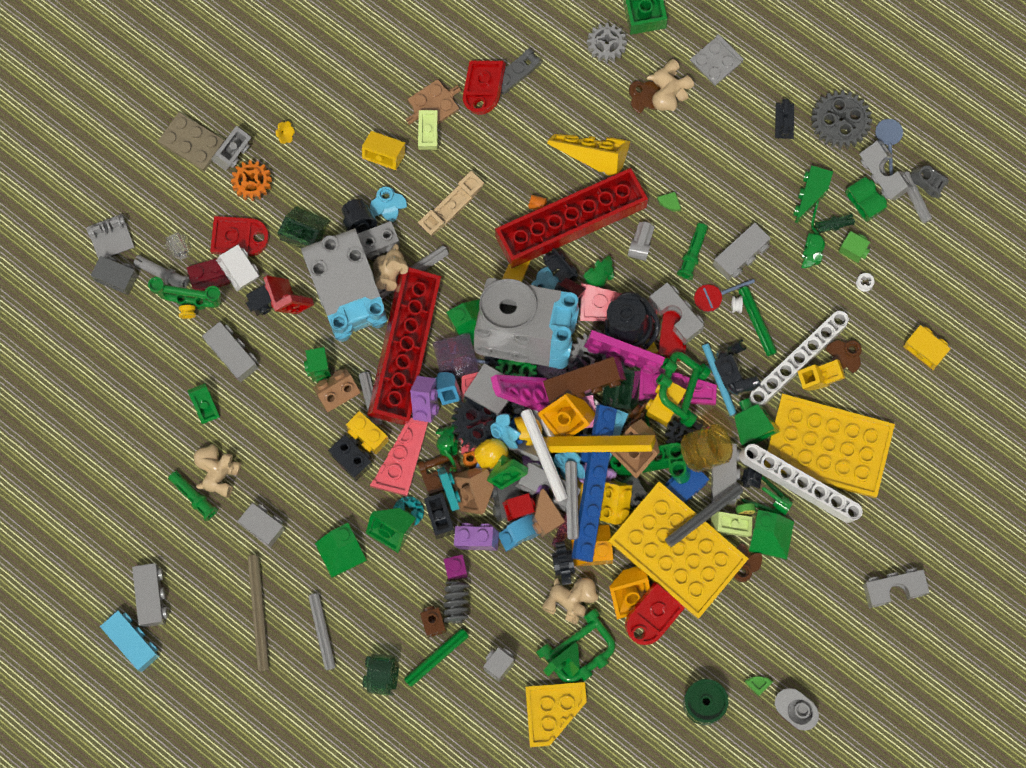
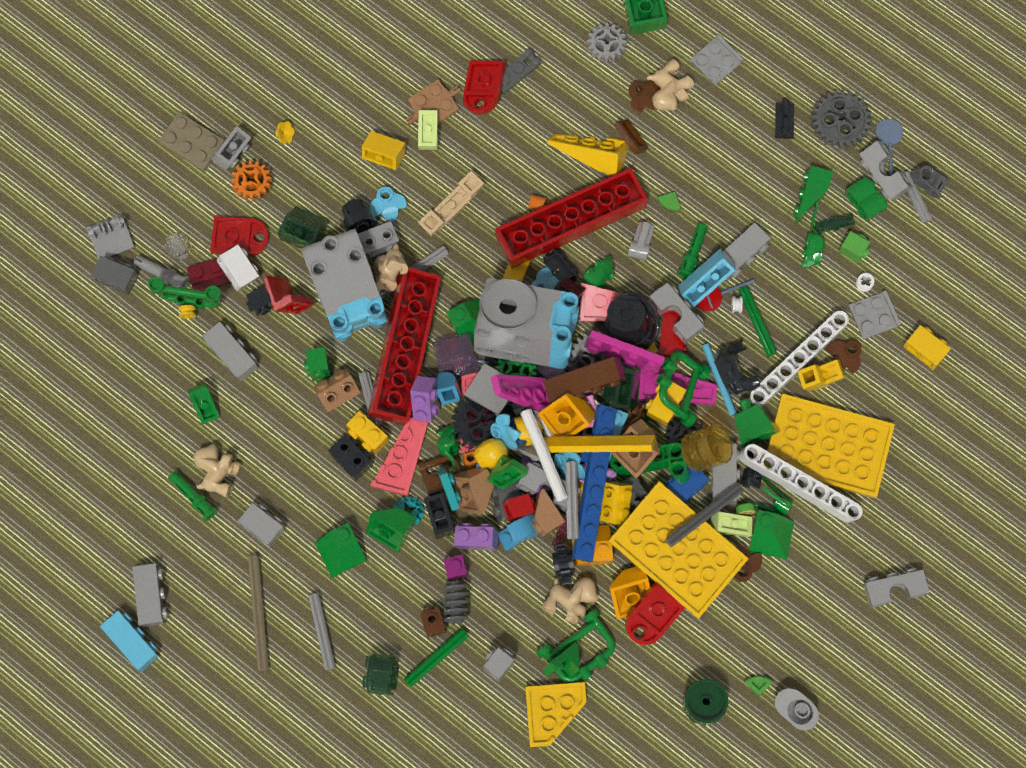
none -> reddish brown tile [614,120,649,154]
none -> medium azure brick [678,249,736,307]
none -> light grey piece [848,290,901,340]

